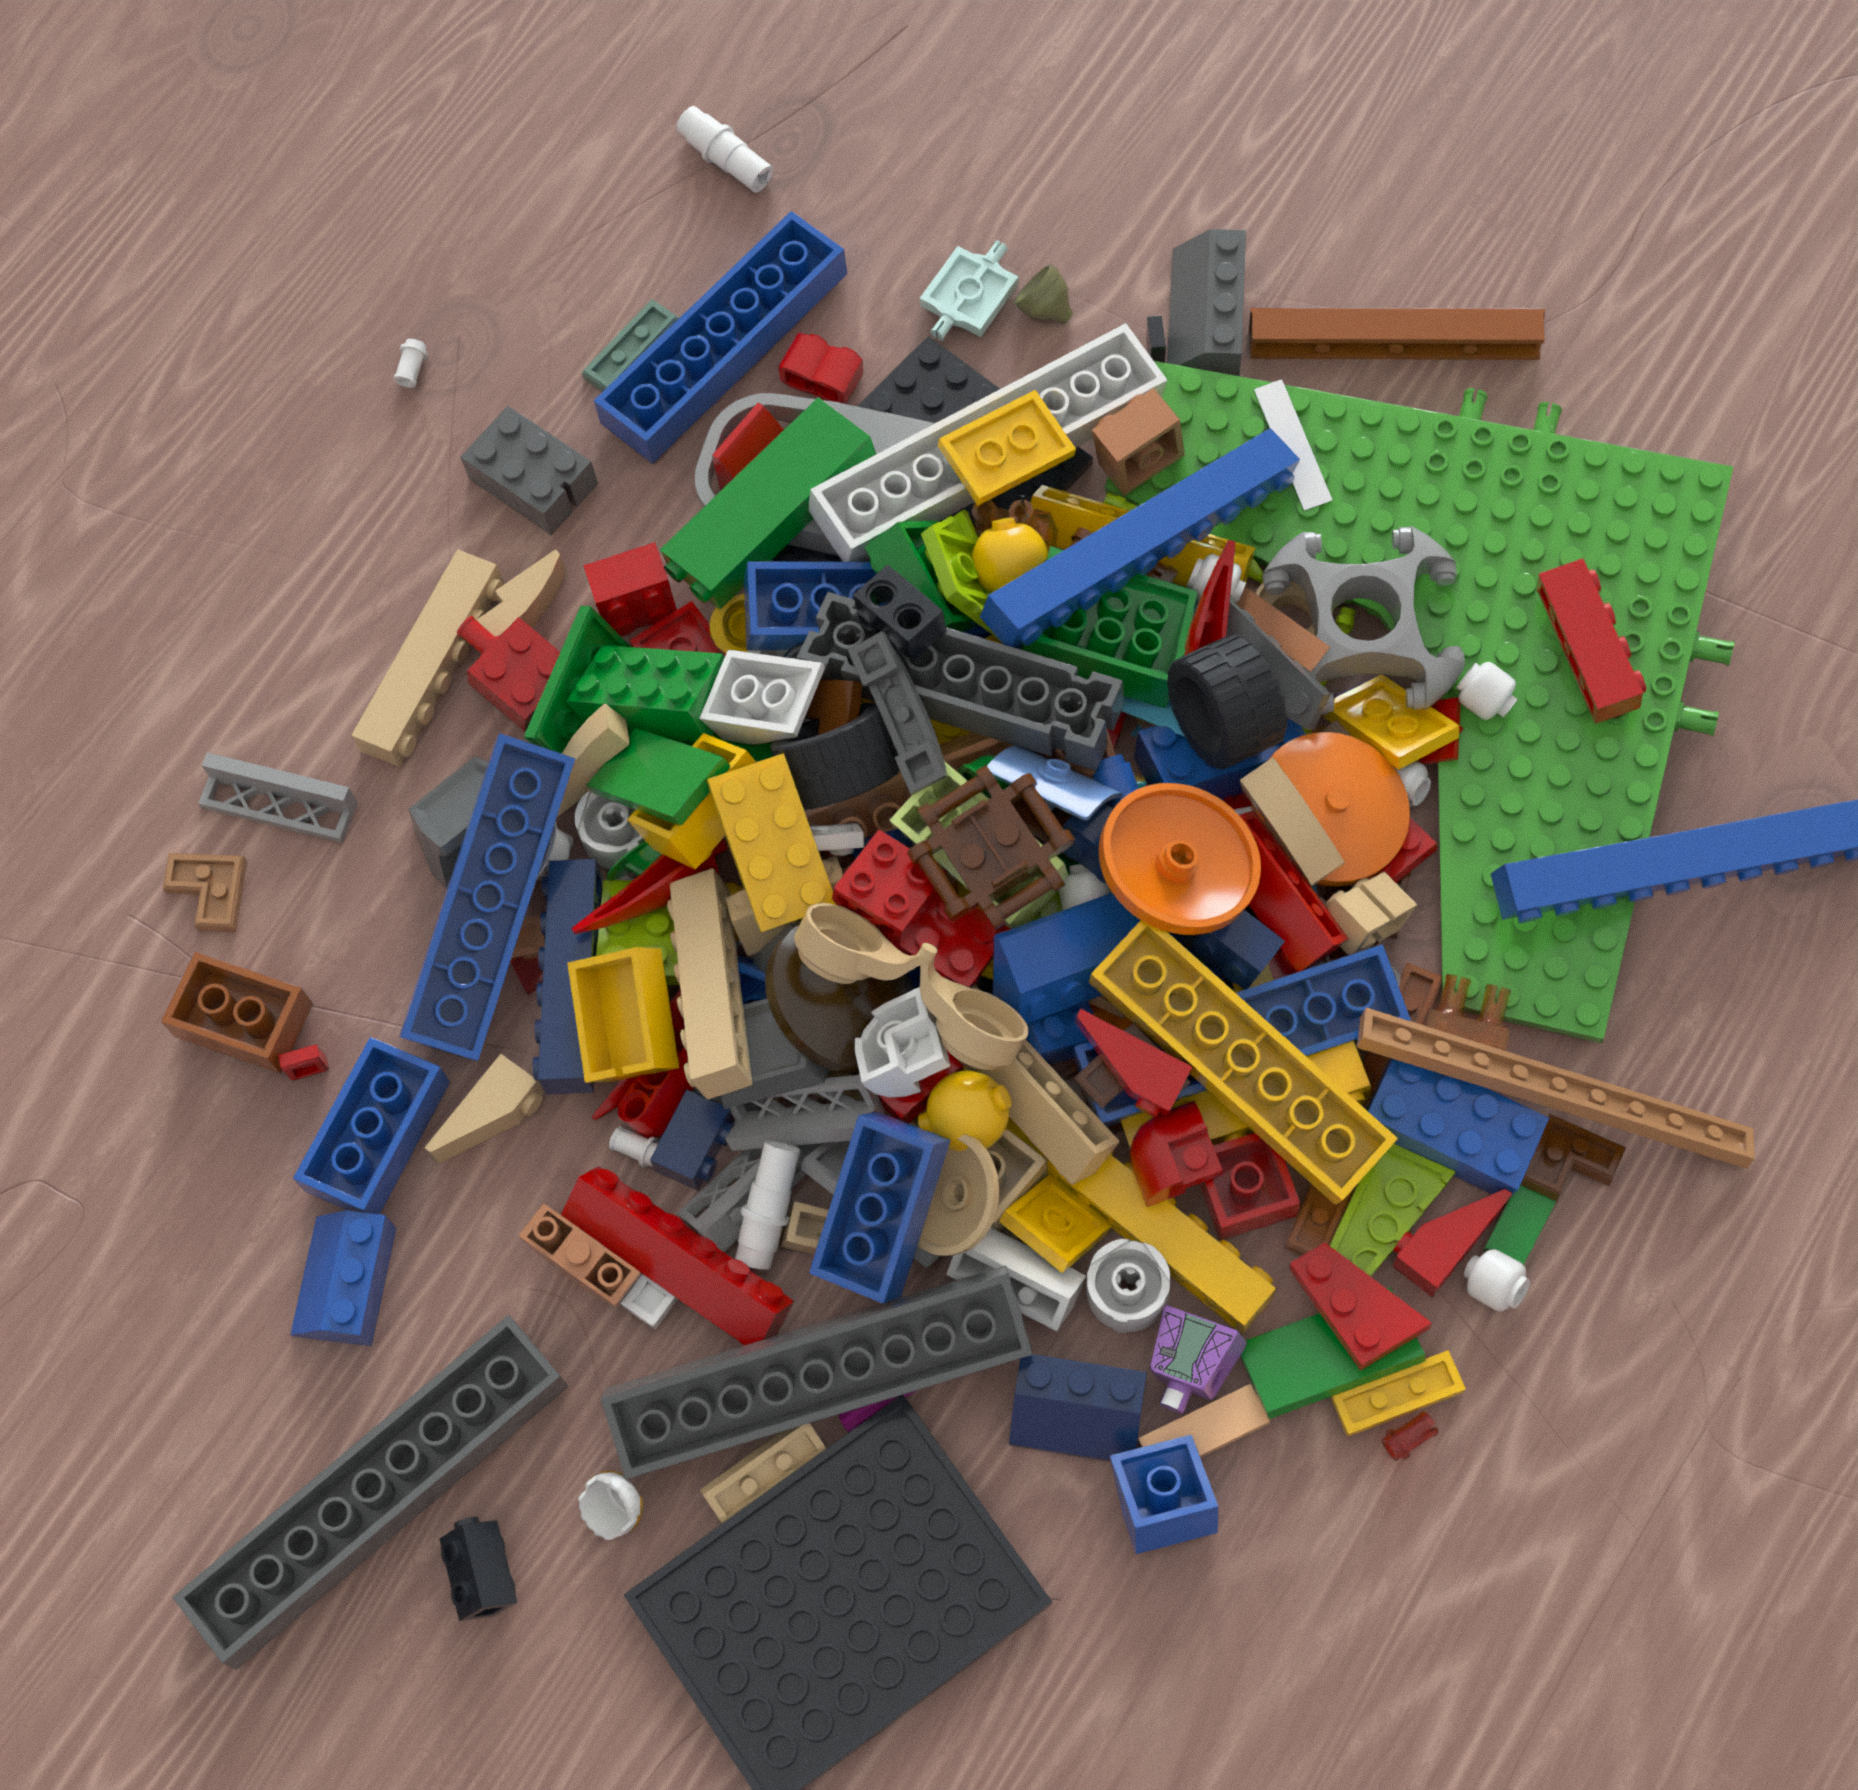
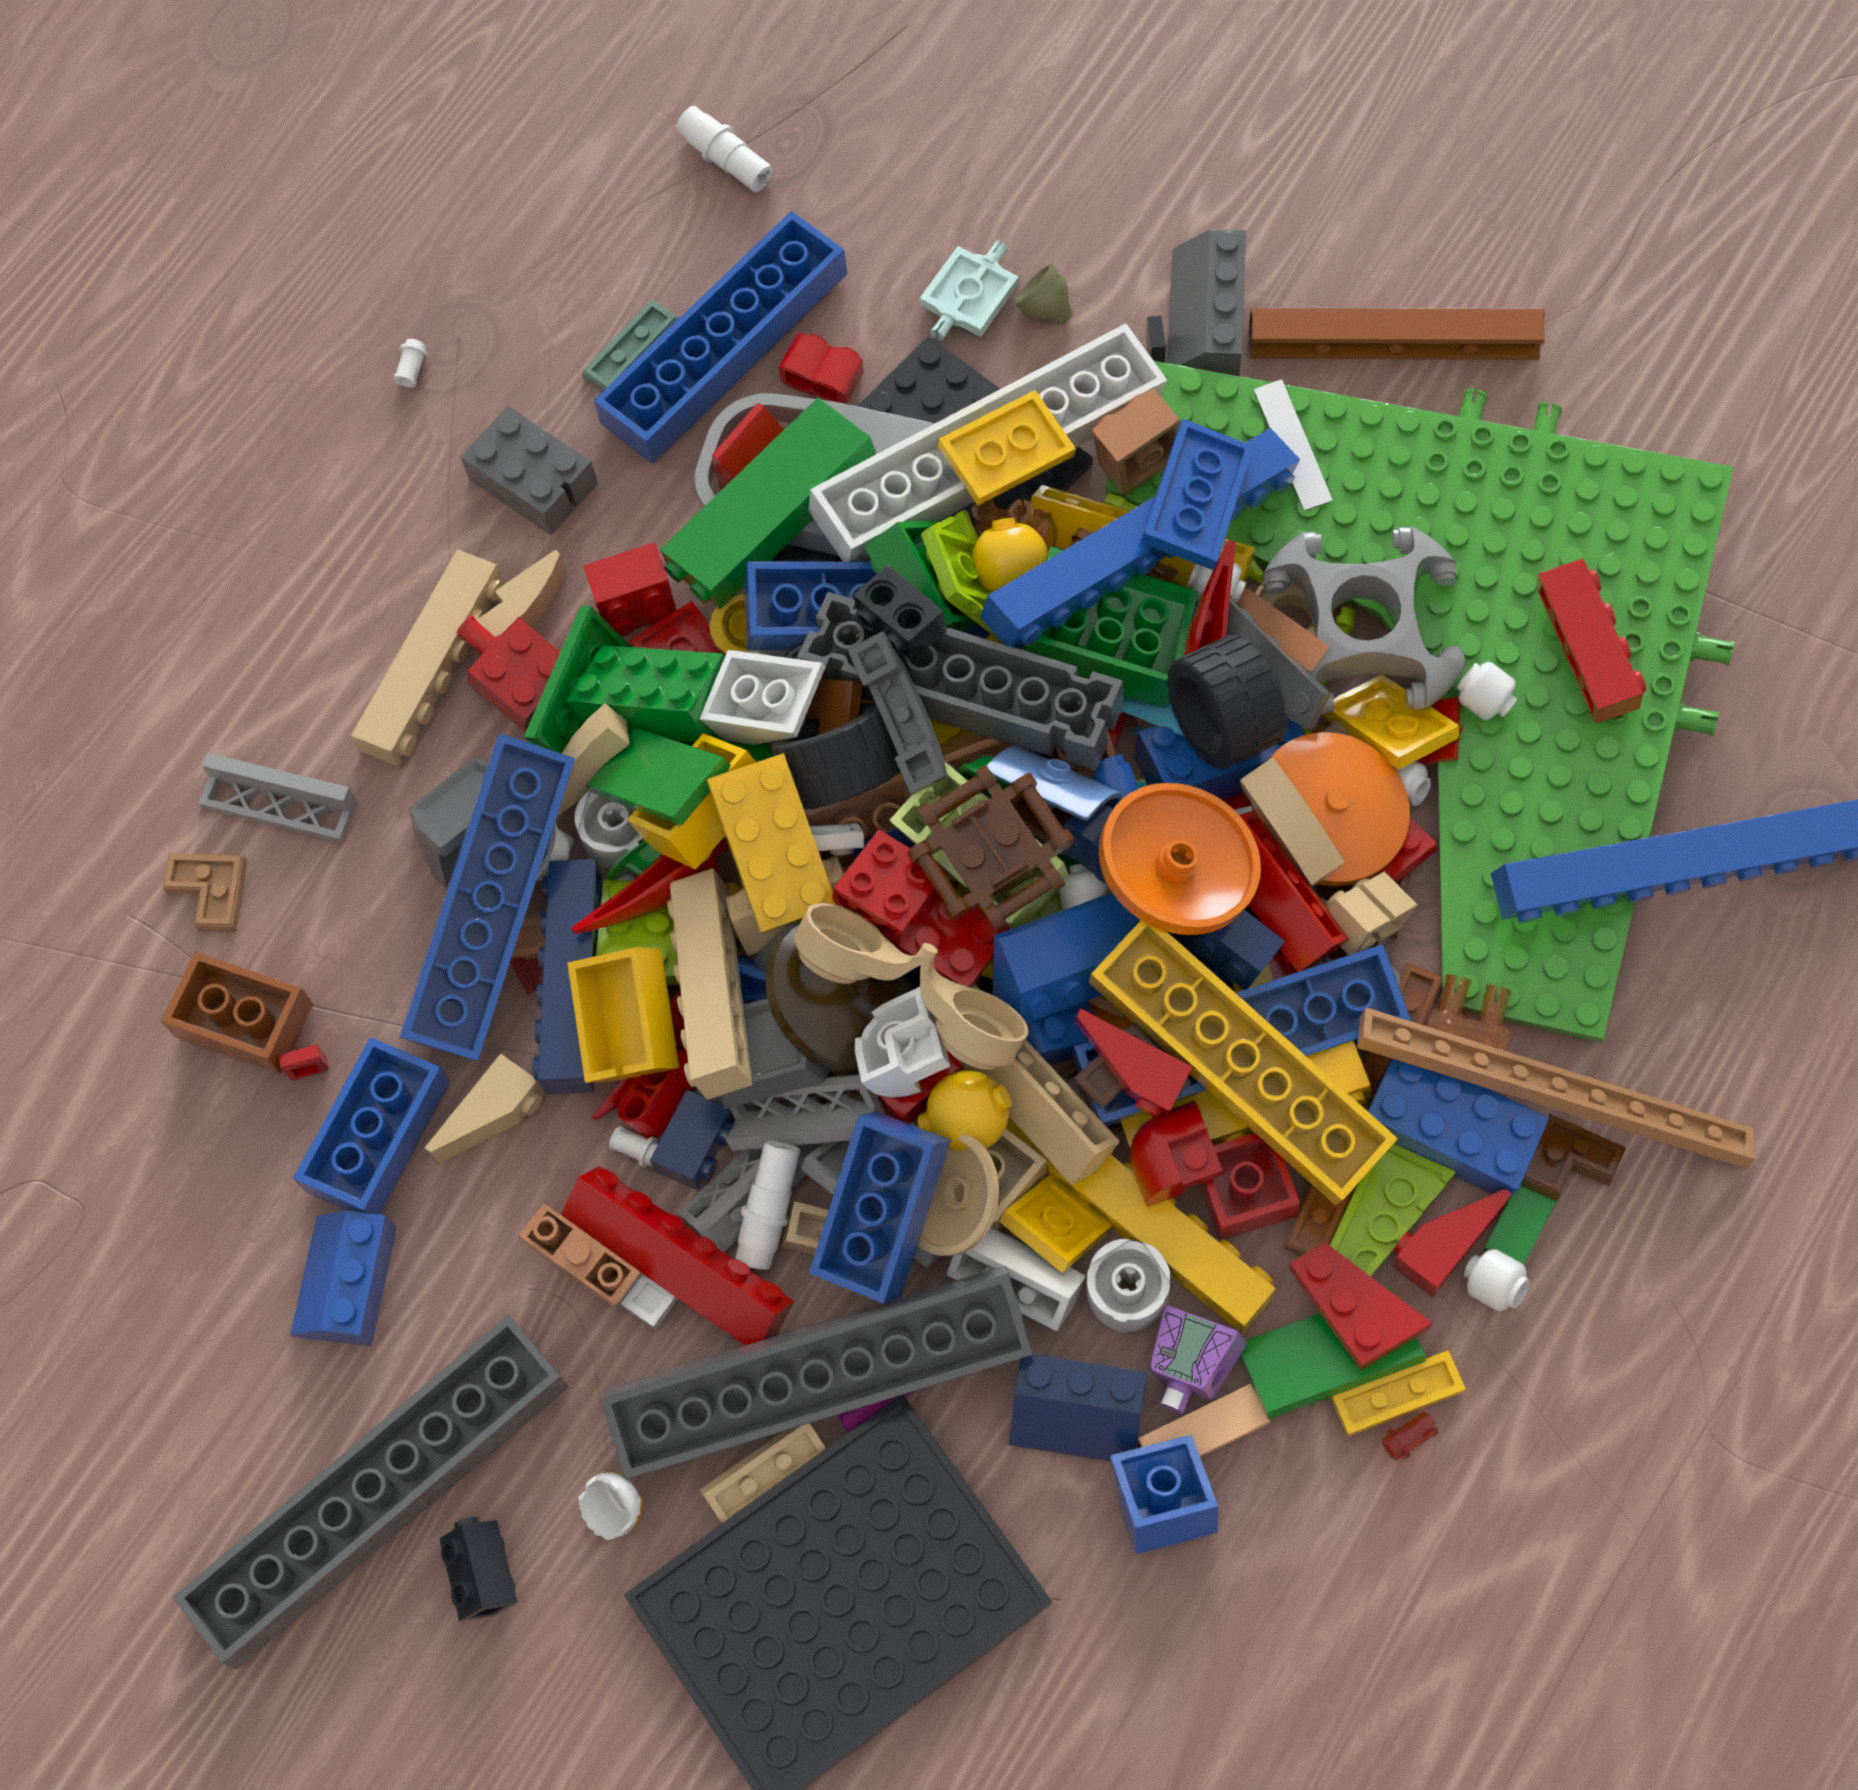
none -> blue plate [1140,419,1254,570]

